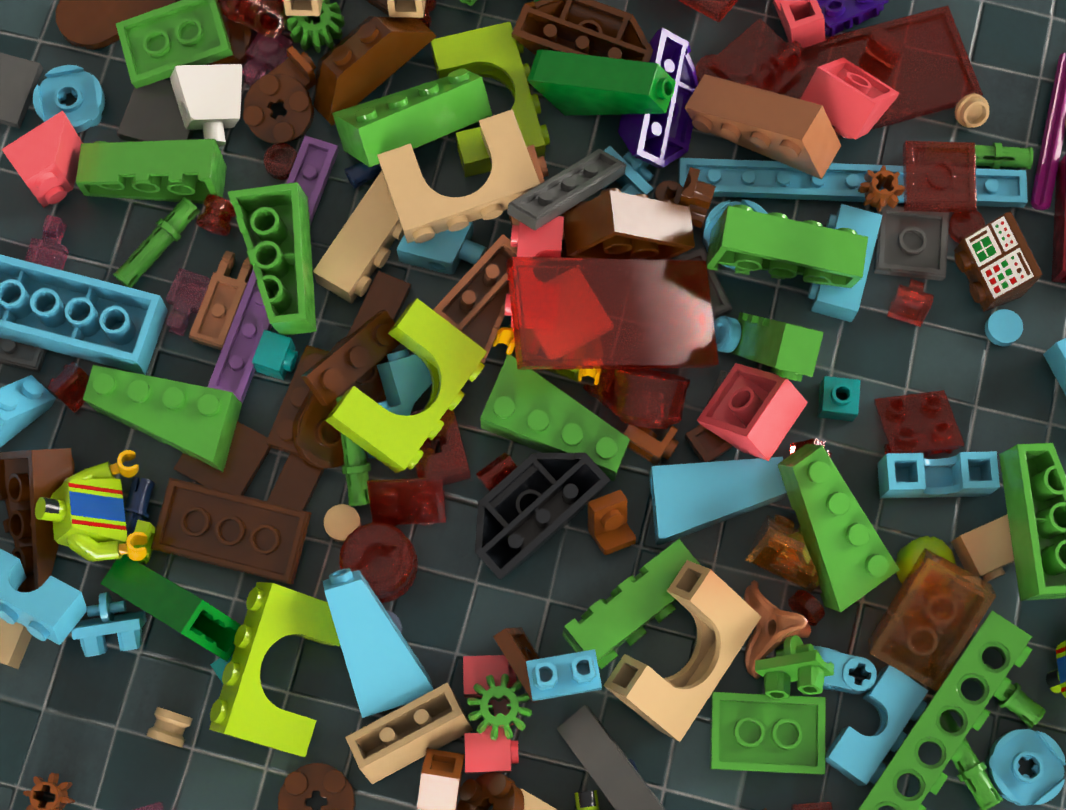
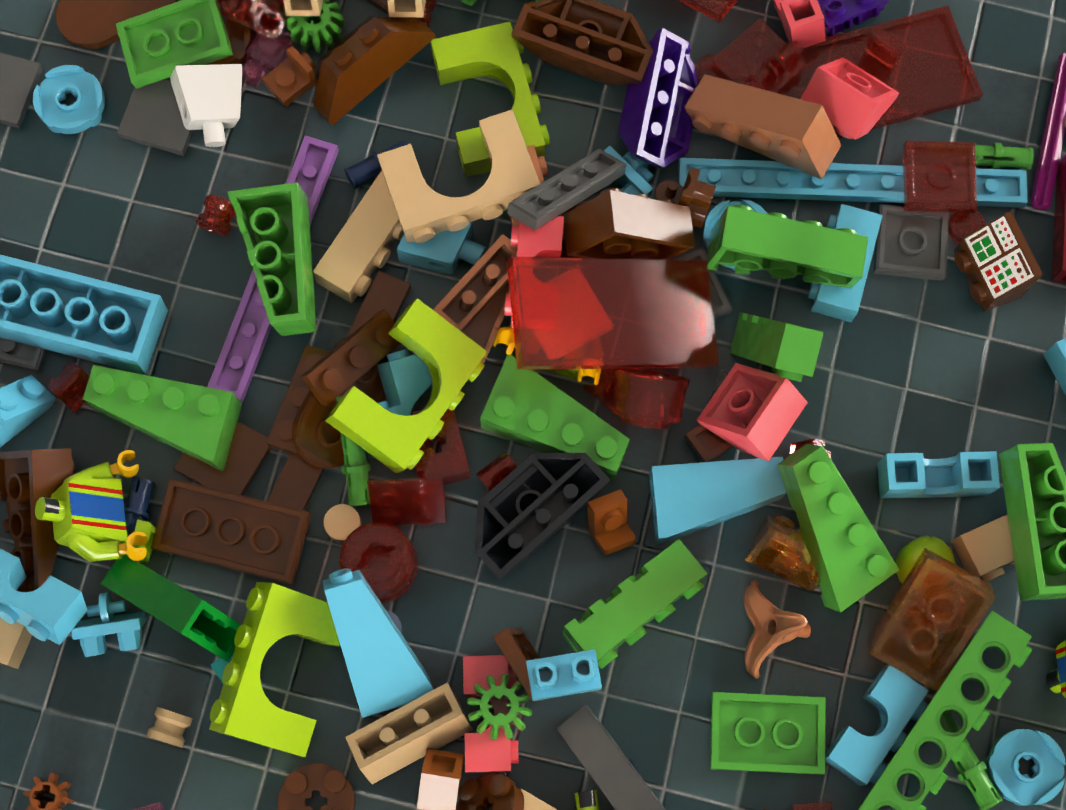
coral slope [1,110,83,208] -> none
clear pink plate [25,215,69,270] -> none
bright green wedge [76,139,227,205] -> none
bright green pin [113,197,200,288] -> none
clear pink plate [166,268,211,336] -> none
nougat hinge [189,251,253,350] -> none
reddish brown plate [243,74,314,144] -> none
teal plate [252,329,298,381] -> none
clear red tile [263,143,297,180] -> none
bright green wedge [332,69,492,167] -> none
green slope [527,50,676,116] -> none
tan arch [603,560,761,742] -> none
dark orange bracket [623,423,679,466] -> none
medium azure tile [709,316,741,353] -> none
bright green hips [755,635,834,700] -> none
clear red tile [788,590,825,626] -> none
medium azure piece [813,646,877,695] -> none
teal plate [817,376,861,422] -> none
dark orange gear [858,165,905,213] -> none
clear red hinge [874,390,965,457] -> none
clear red tile [887,279,934,327] -> none
tan plate [955,93,989,128] -> none
medium azure tile [985,309,1023,346] -> none
bright green axle [985,664,1046,728] -> none

